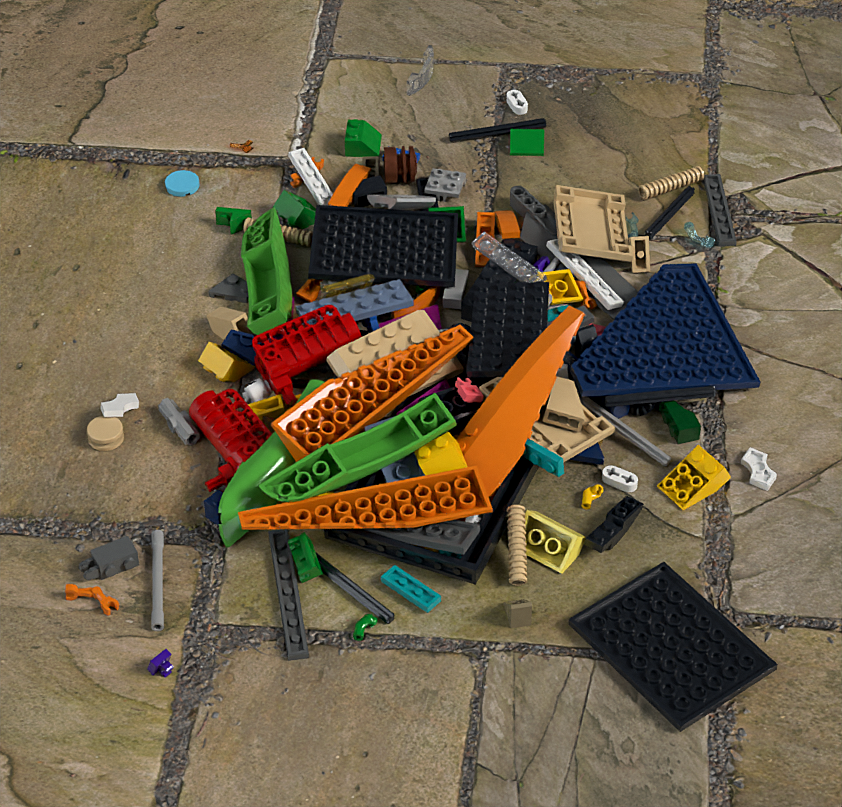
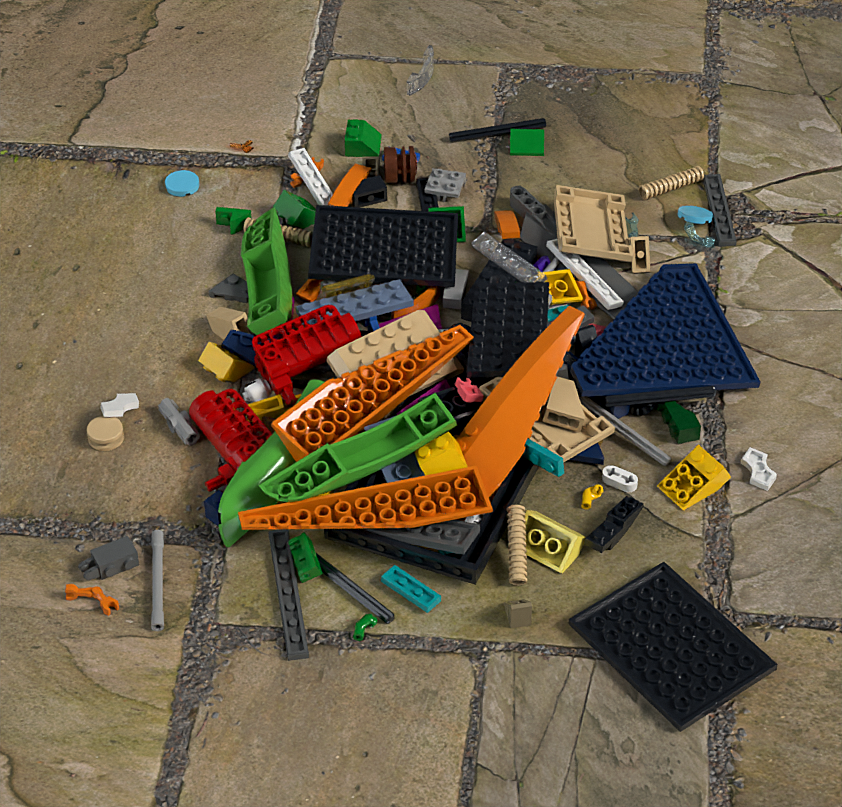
dark purple tile [147,649,174,678] -> none
light grey slope [367,195,436,211] -> none
orange slope [475,212,495,267] -> none
white beam [507,90,528,115] -> none
black axle [645,186,695,239] -> none
none -> medium azure tile [677,206,713,224]

